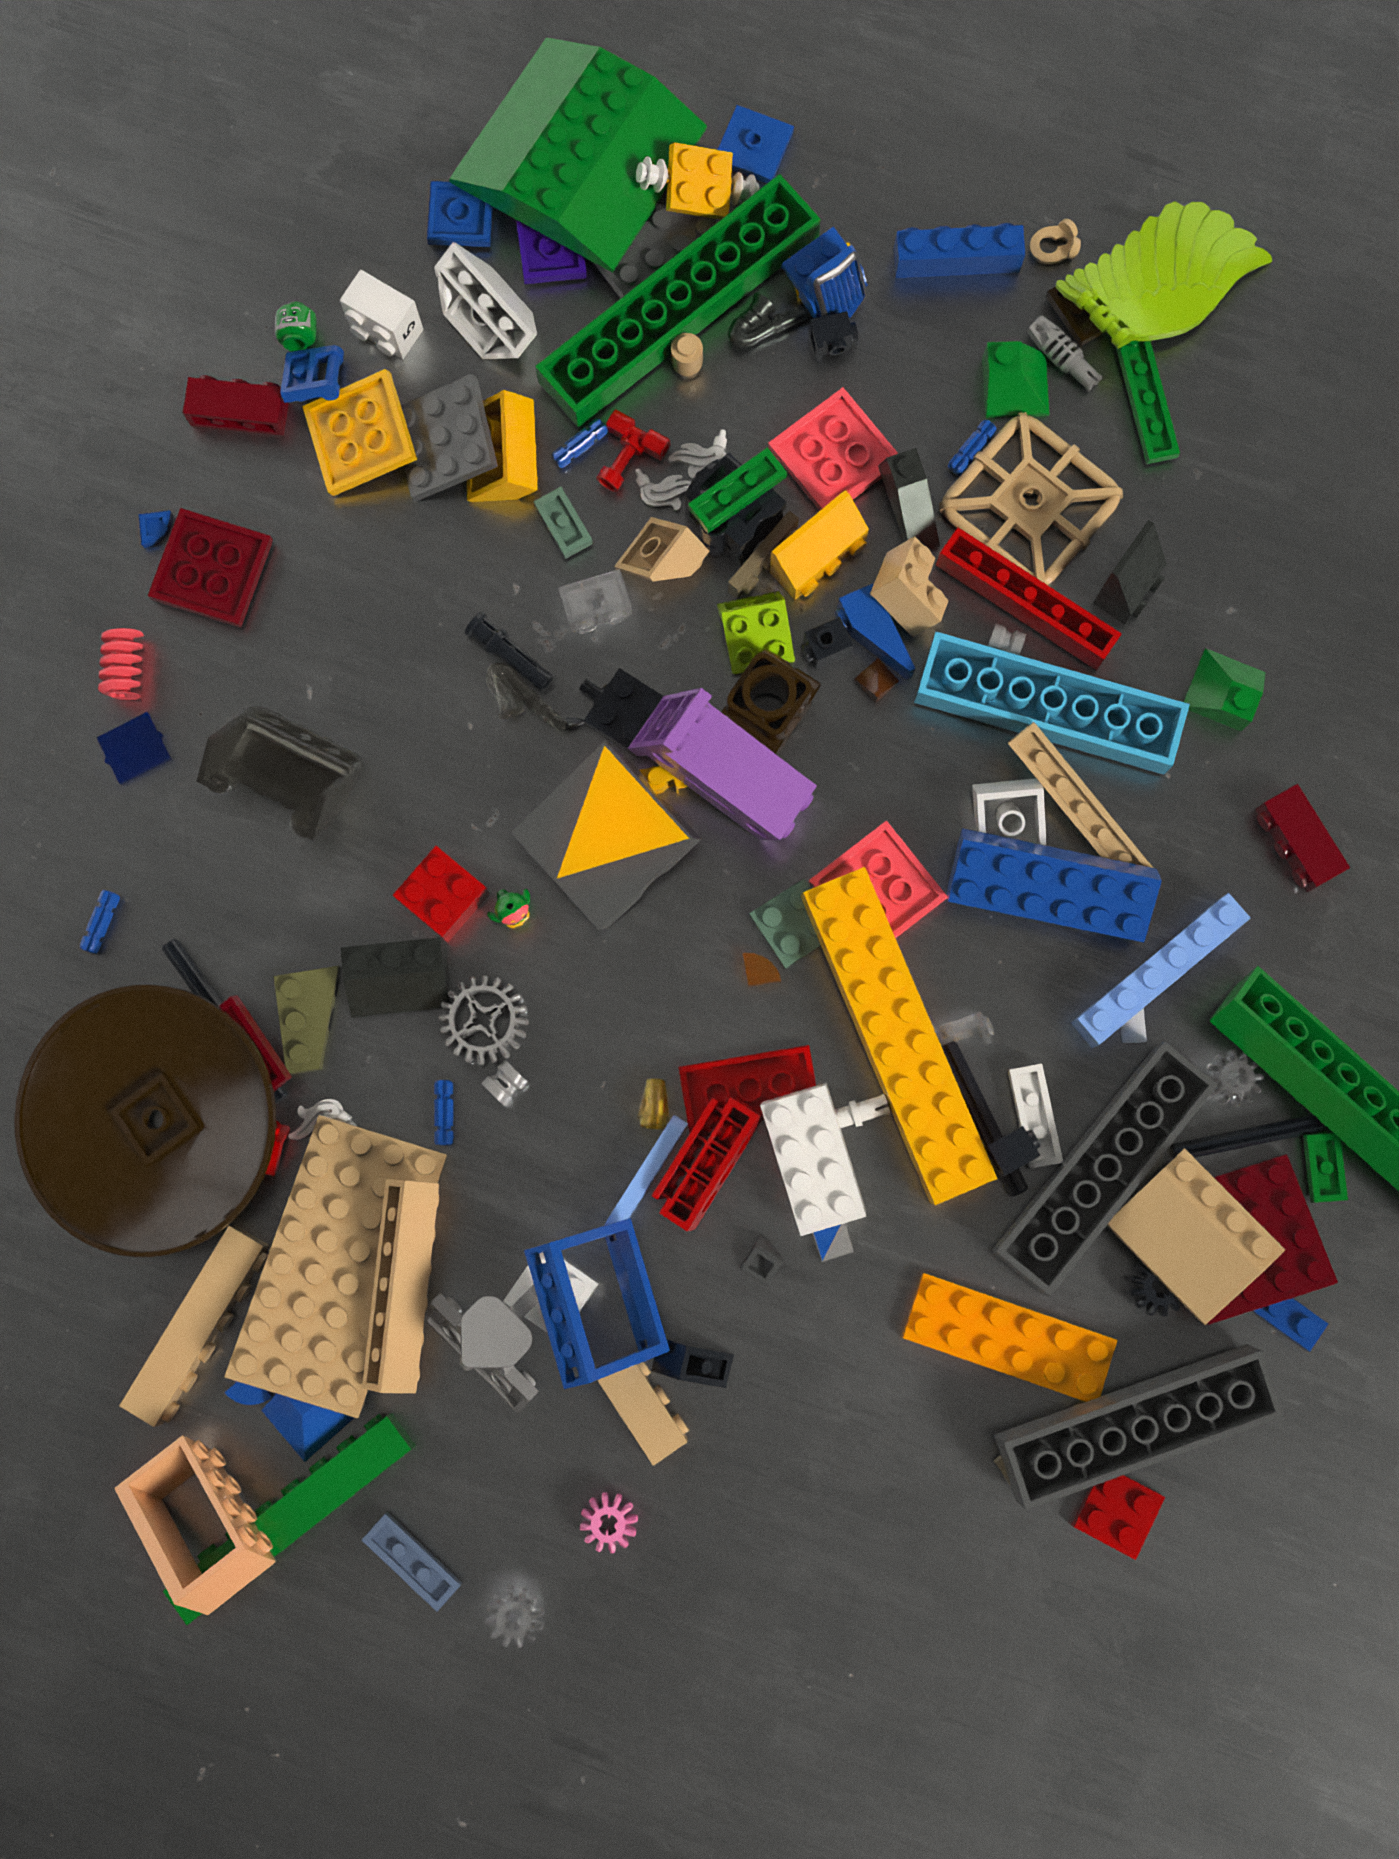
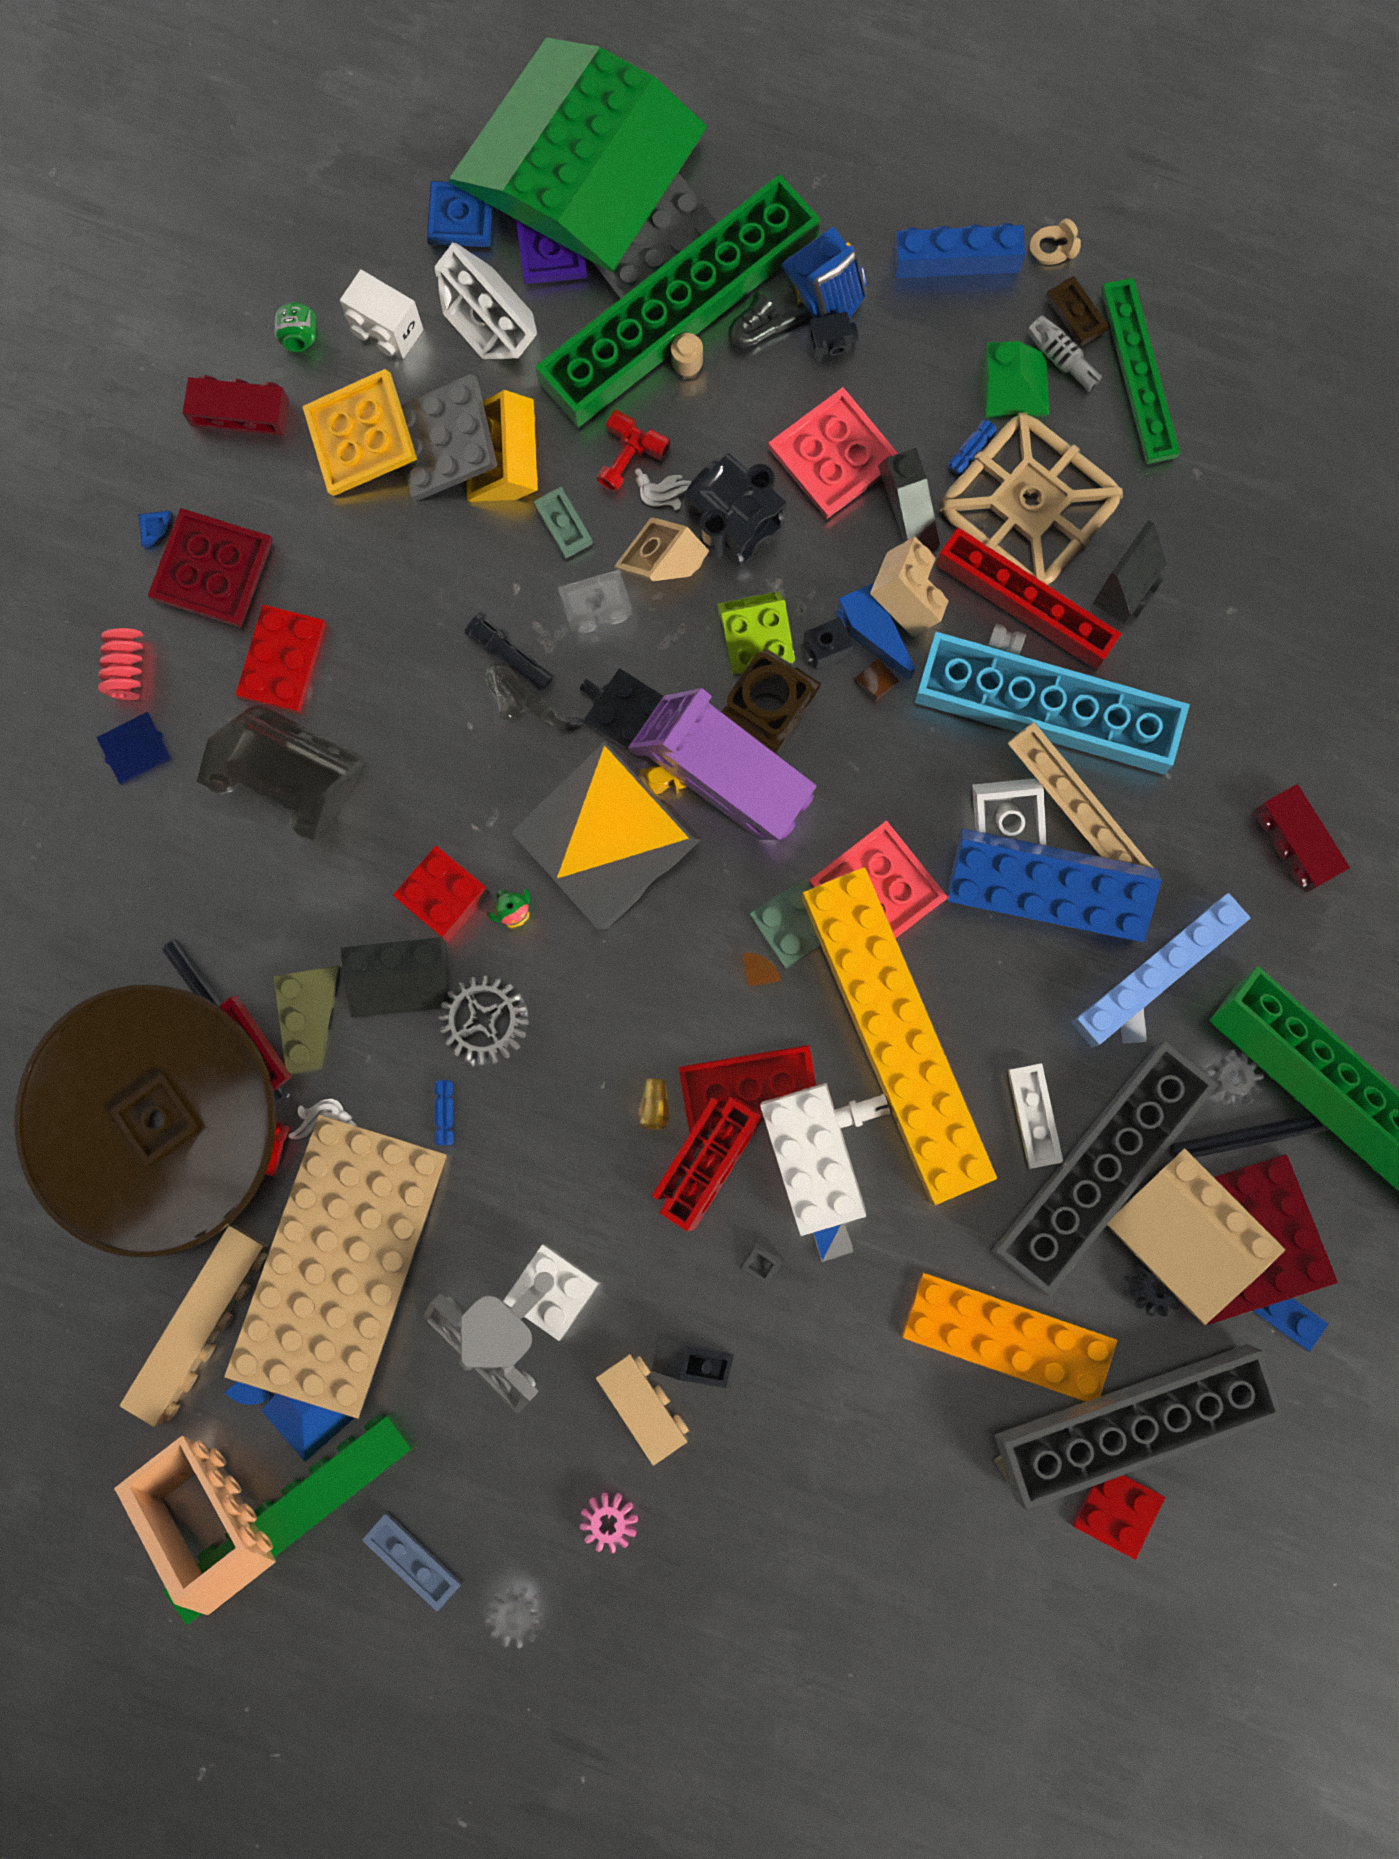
blue axle [79,890,120,954] -> none
blue plate [280,345,344,403] -> none
tan brick [362,1179,439,1393] -> none
light grey wheel [481,1059,528,1106] -> none
blue window [524,1218,670,1389] -> none
blue axle [551,418,608,468] -> none
light blue beam [604,1115,689,1226] -> none
yellow plate [636,142,760,220] -> none
white piece [668,429,727,479] -> none
green plate [688,447,787,533] -> none
blue plate [718,105,794,184] -> none
dark tan plate [728,510,799,599] -> none
yellow slope [769,490,869,600] -> none
clear bracket [939,1011,994,1047] -> none
black axle [942,1041,1028,1197] -> none
black brick [984,1126,1041,1177] -> none
lime animal [1055,201,1272,349] -> none
green slope [1183,648,1266,731] -> none
green plate [1303,1133,1348,1203] -> none
none -> red plate [235,604,327,714]

